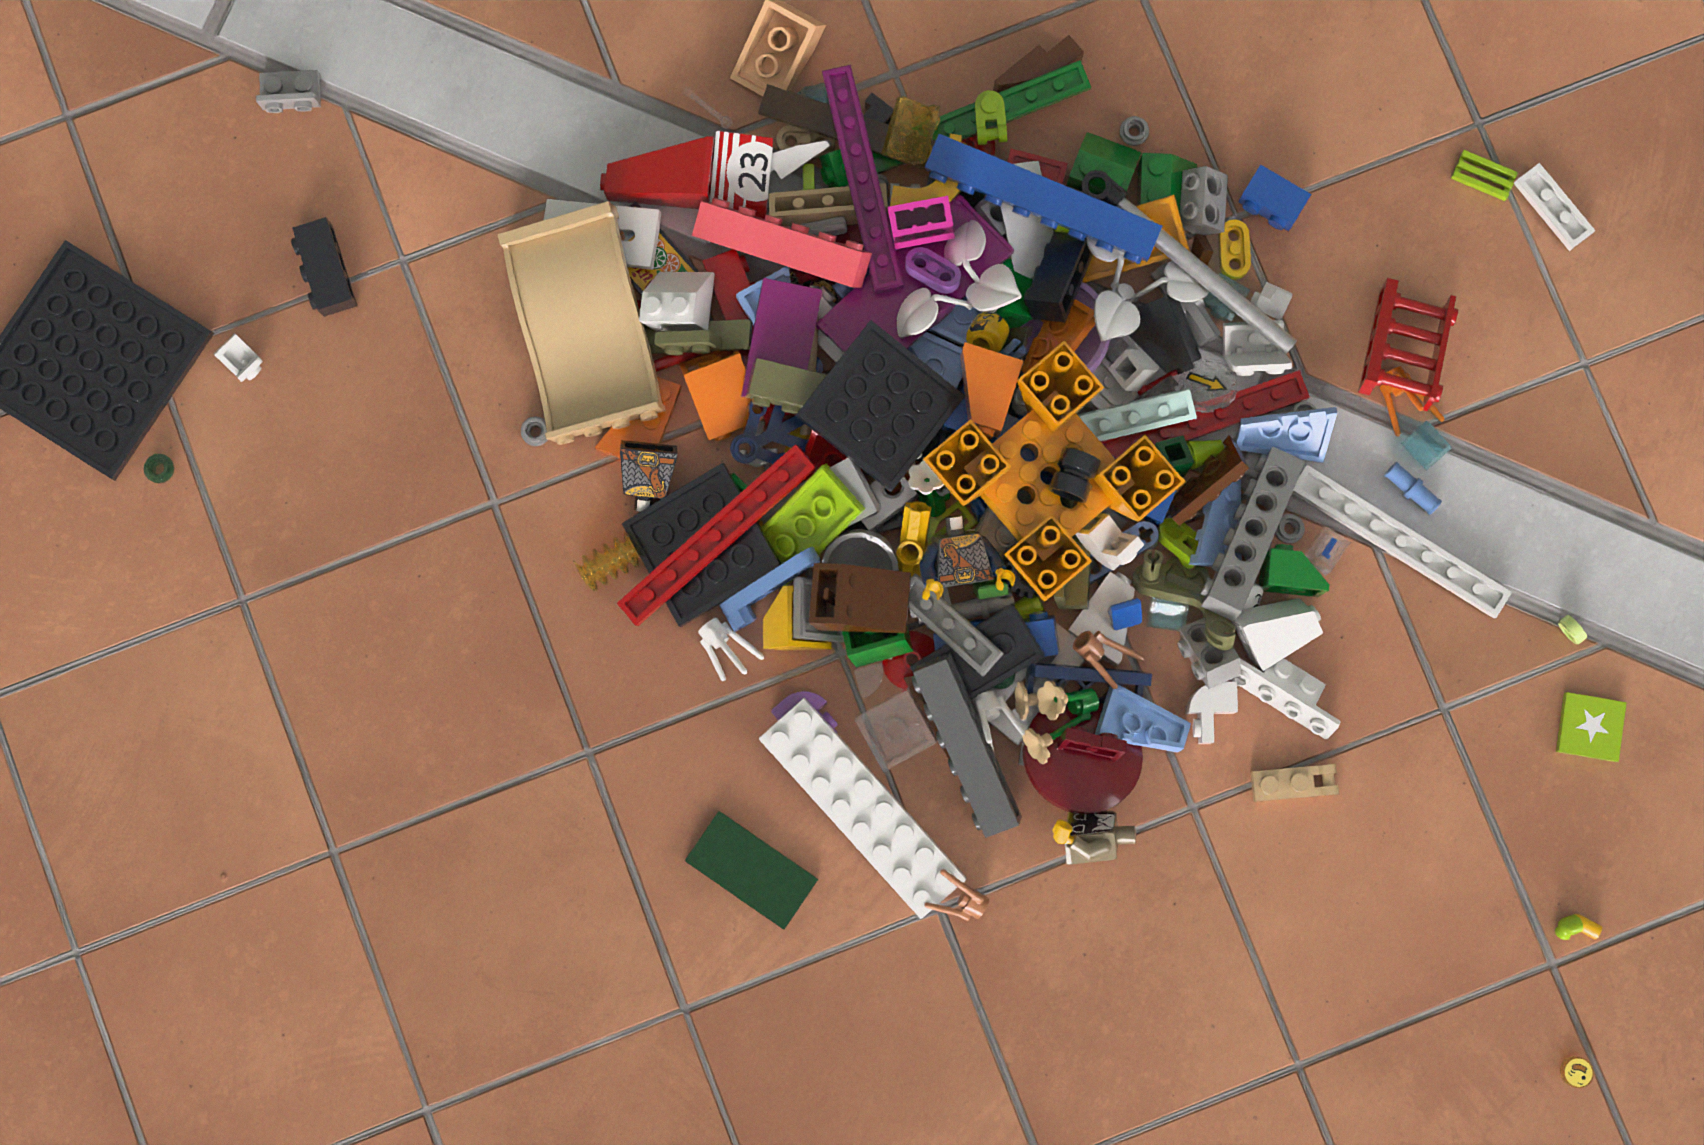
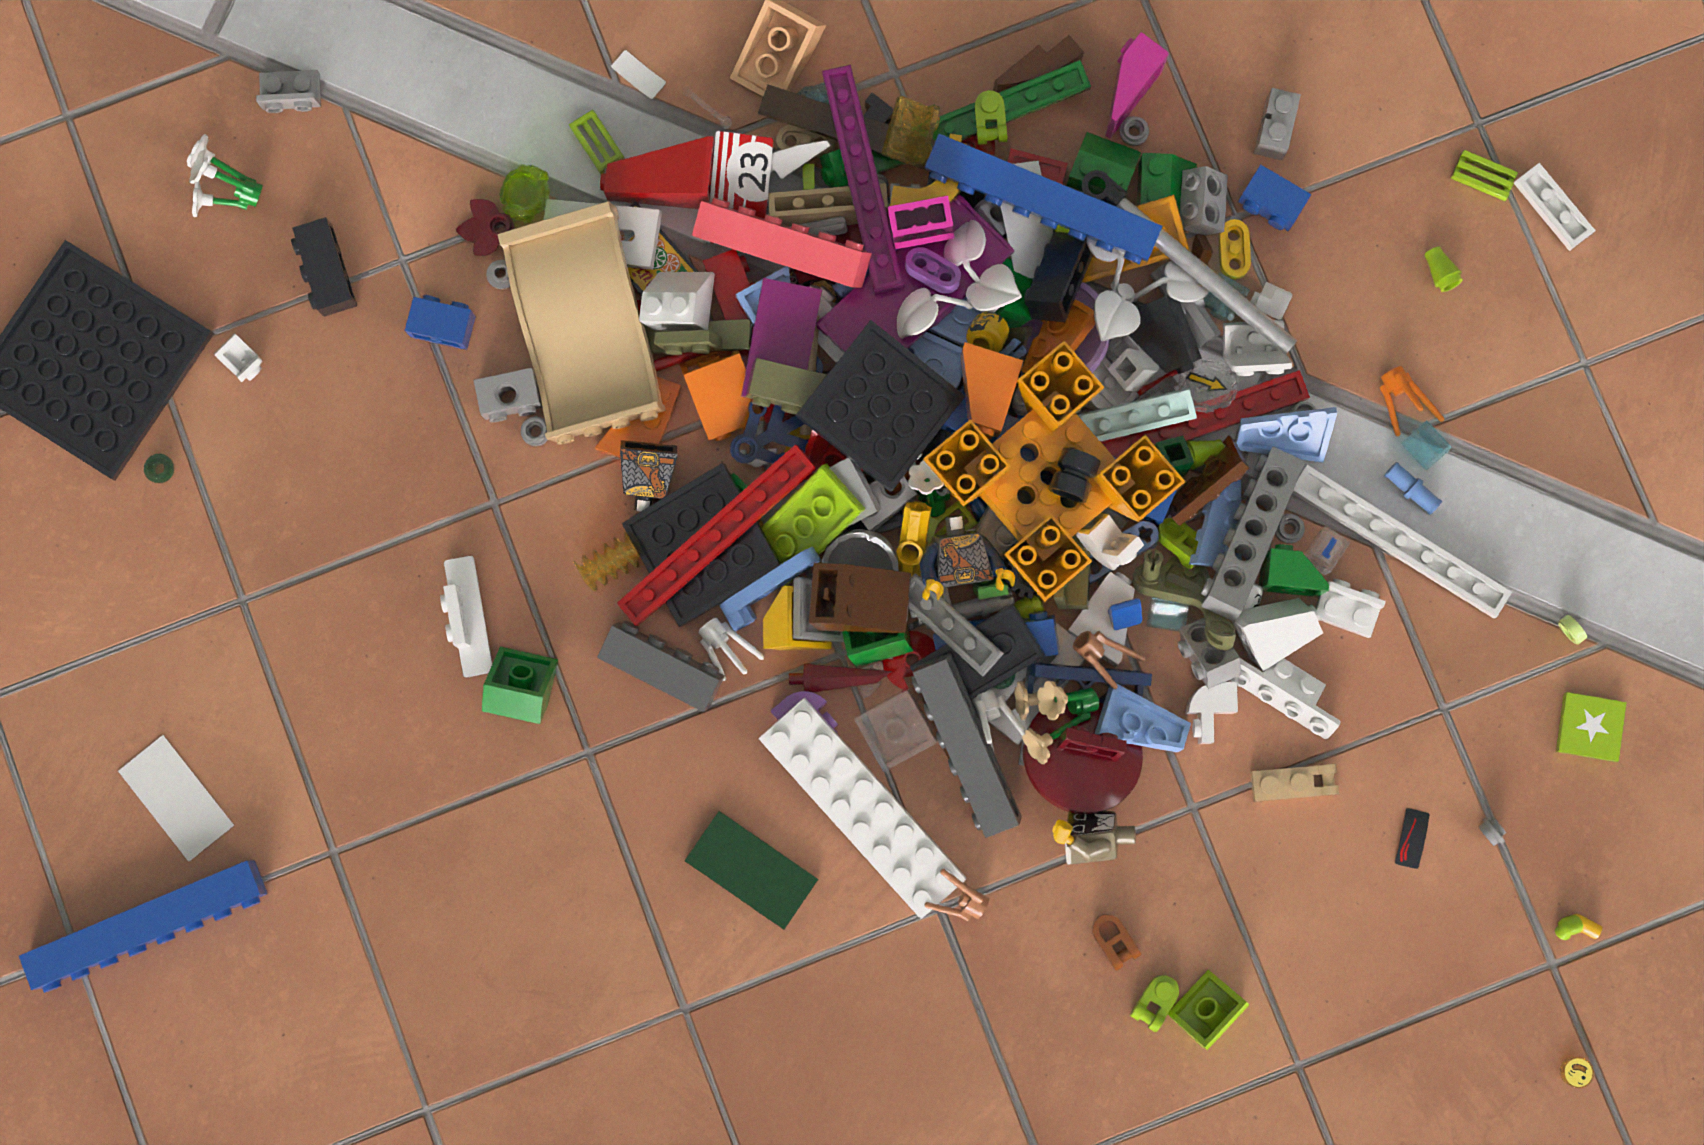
red fence [1358,278,1458,412] -> none
none -> blue brick [19,860,268,993]
none -> white sticker [118,735,234,861]
none -> plant [187,134,263,217]
none -> blue brick [405,295,476,350]
none -> white bracket [440,556,493,677]
none -> dark red plate [456,199,515,256]
none -> light grey brick [474,368,543,422]
none -> green slope [482,647,558,724]
none -> light grey plate [486,260,510,289]
none -> clear neon green hair [499,164,551,223]
none -> lime tile [568,109,625,175]
none -> dark grey brick [597,621,725,712]
none -> white sticker [611,50,666,99]
none -> dark red bar [789,663,893,693]
none -> dark orange plate [1092,914,1142,971]
none -> dark pink slope [1105,32,1169,139]
none -> lime plate [1130,975,1179,1033]
none -> lime slope [1168,969,1249,1050]
none -> light grey piece [1254,88,1301,160]
none -> white bracket [1315,579,1386,638]
none -> black sticker [1395,808,1430,869]
none -> lime cone [1424,246,1463,292]
none -> light grey plate [1479,817,1507,846]

